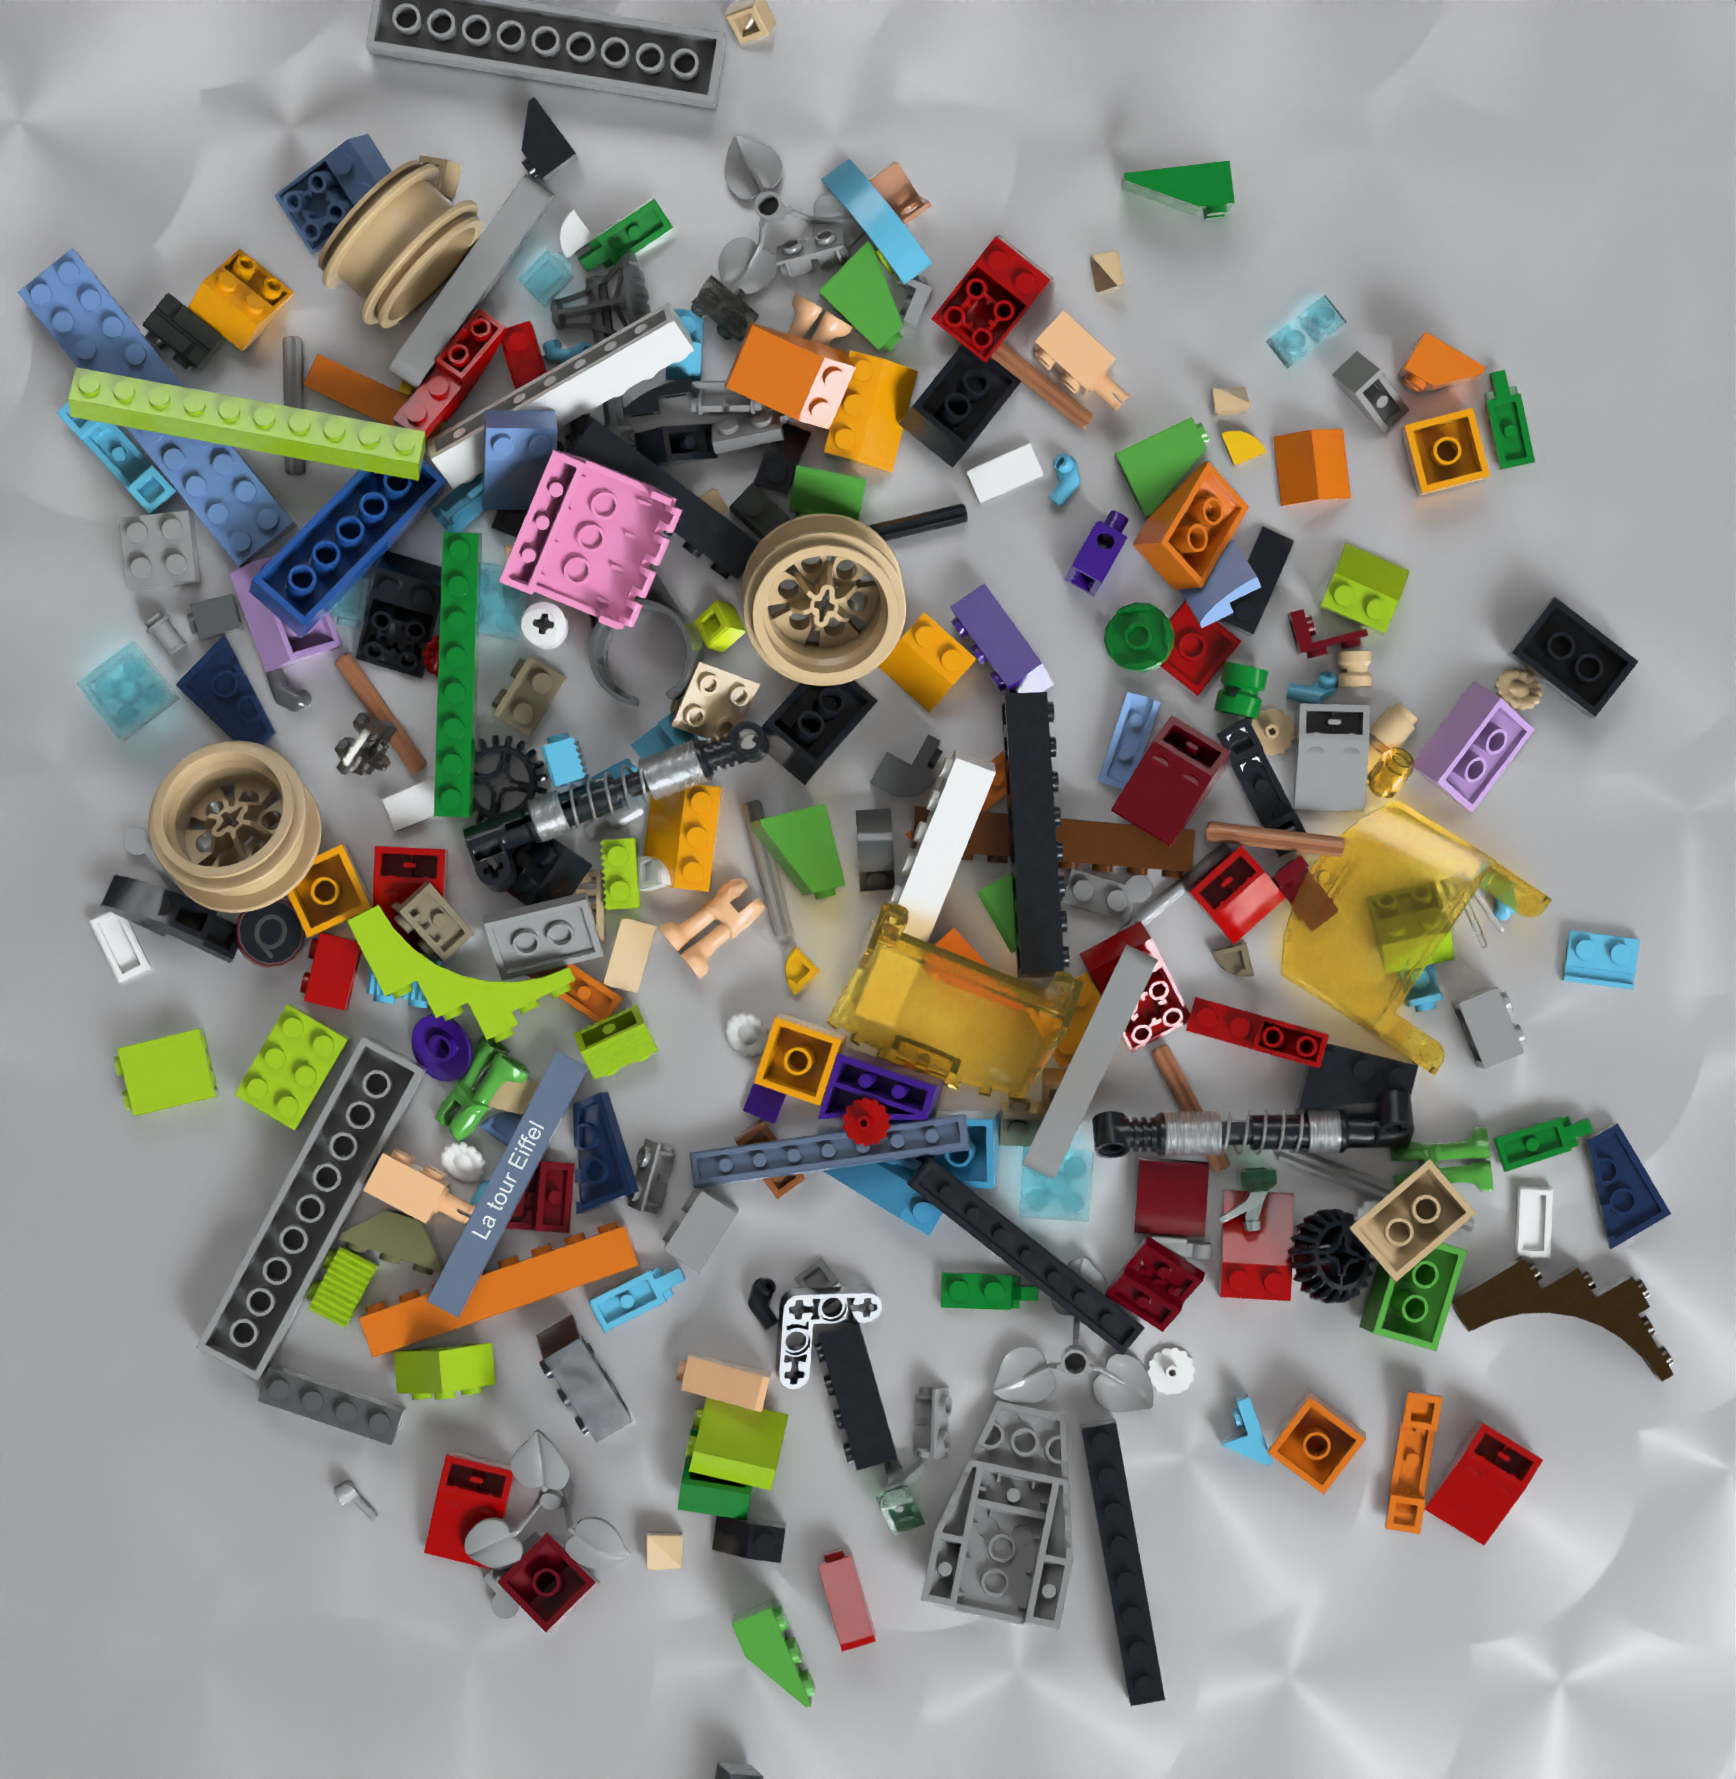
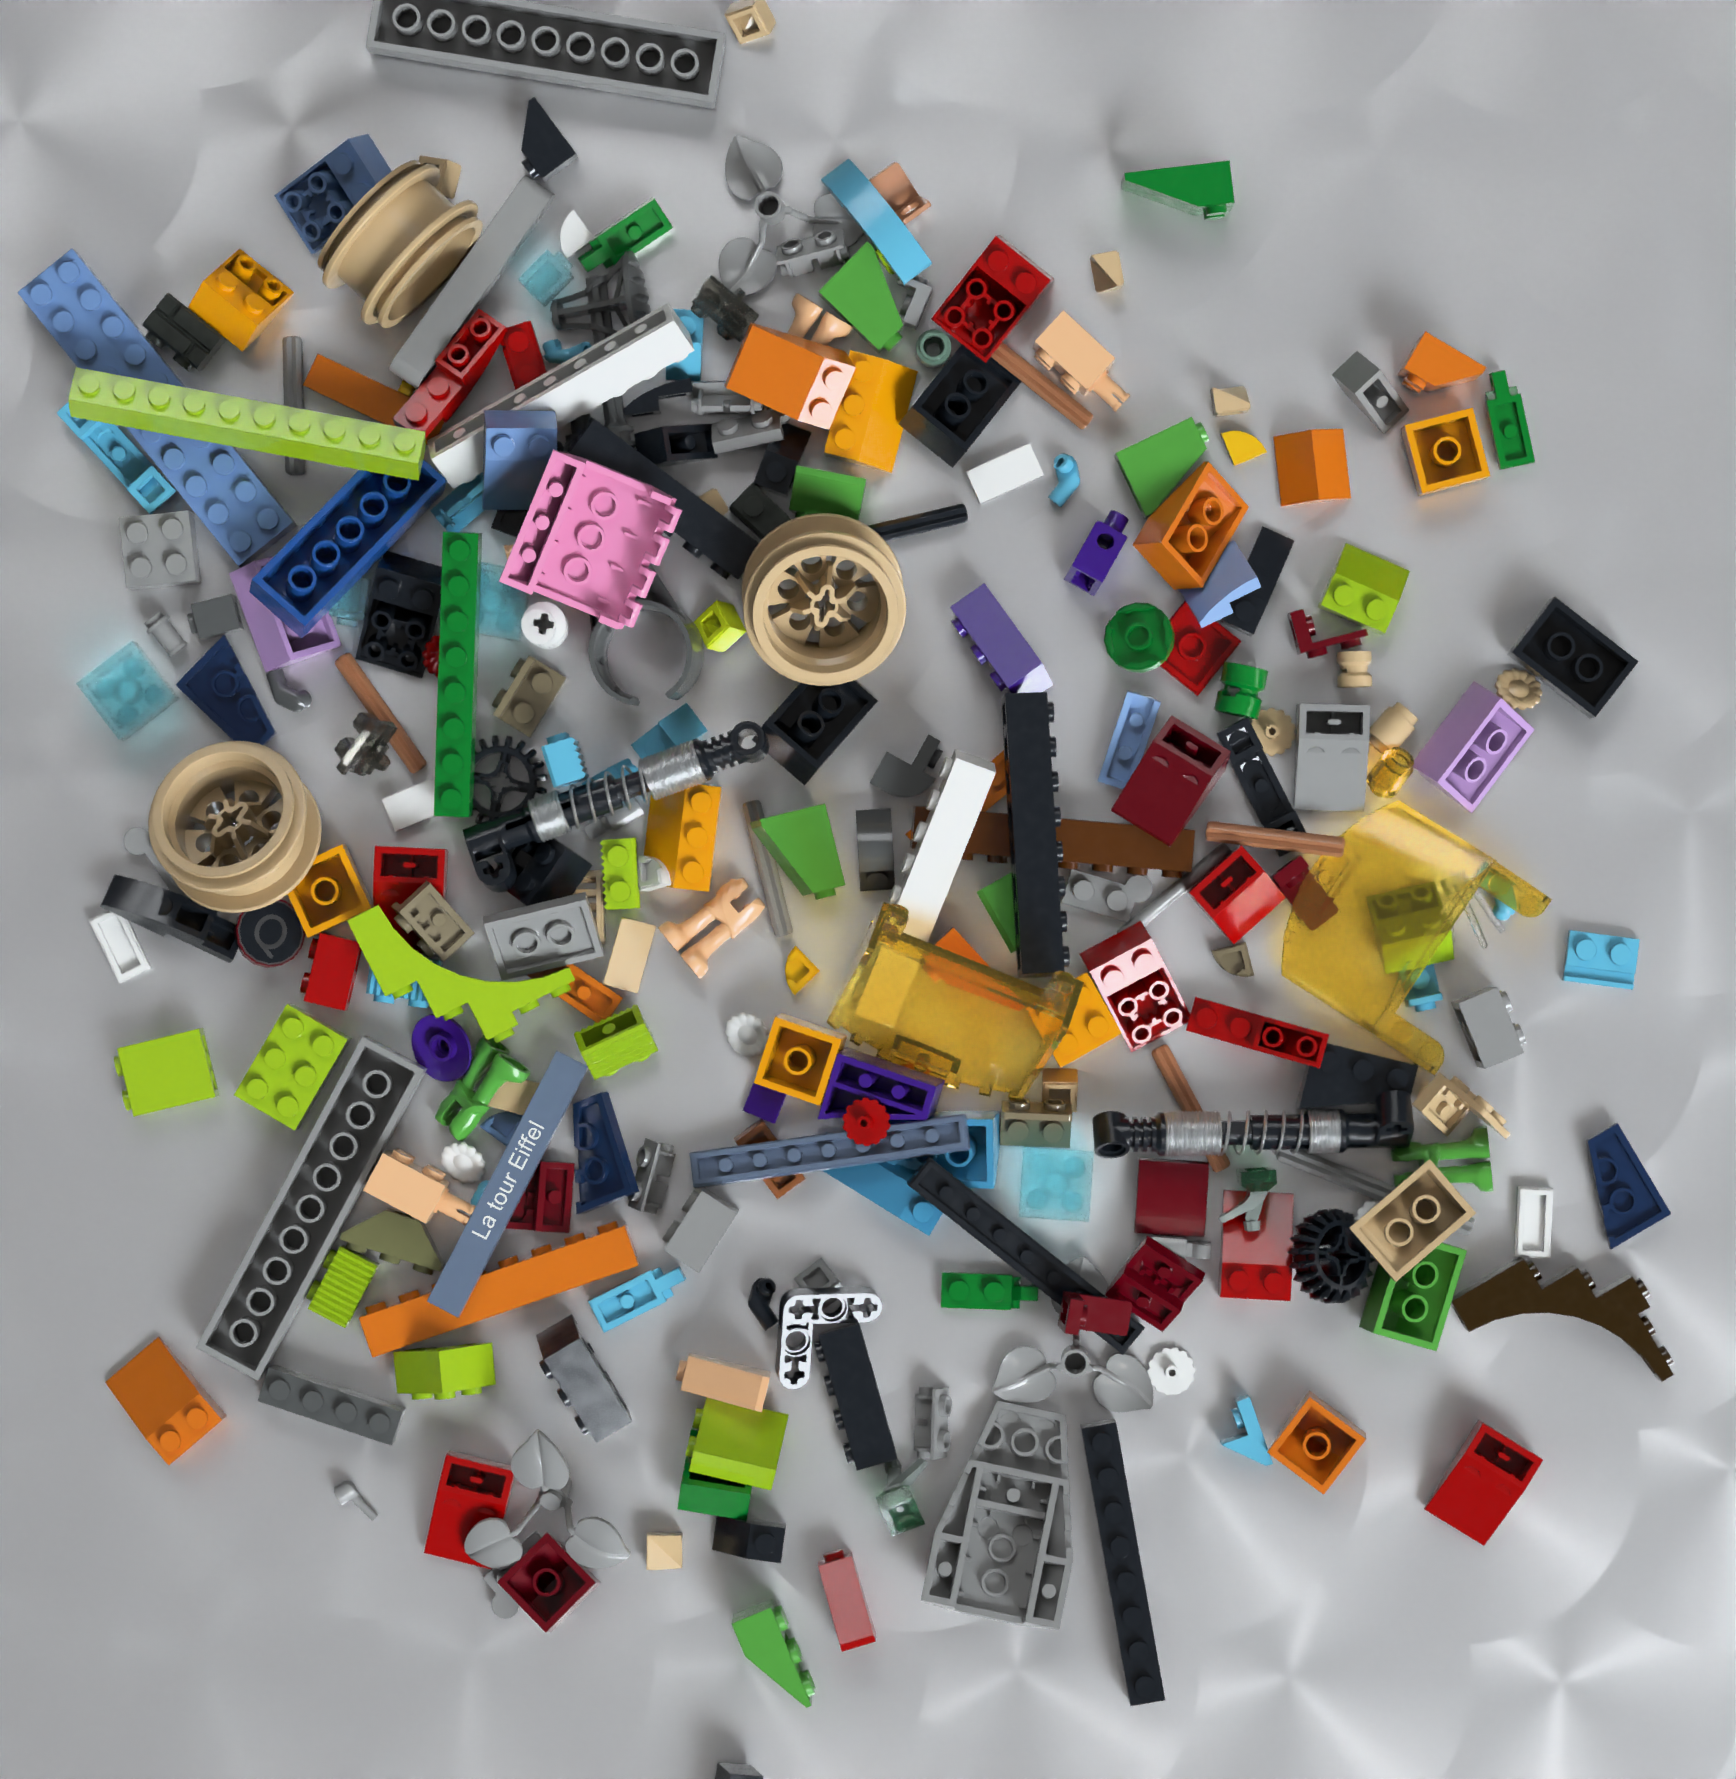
tan hinge [670,661,760,740] -> none
light orange slope [878,612,977,713] -> none
light grey beam [1022,944,1158,1180] -> none
clear light blue slope [1266,295,1347,369] -> none
medium azure arm [1286,671,1338,704] -> none
orange slope [1385,1391,1443,1534] -> none
green hinge [1493,1116,1593,1172] -> none
none -> orange slope [105,1337,227,1465]
none -> sand green brick [916,329,951,368]
none -> dark red bracket [1058,1291,1132,1336]
none -> tan bracket [1412,1072,1510,1139]

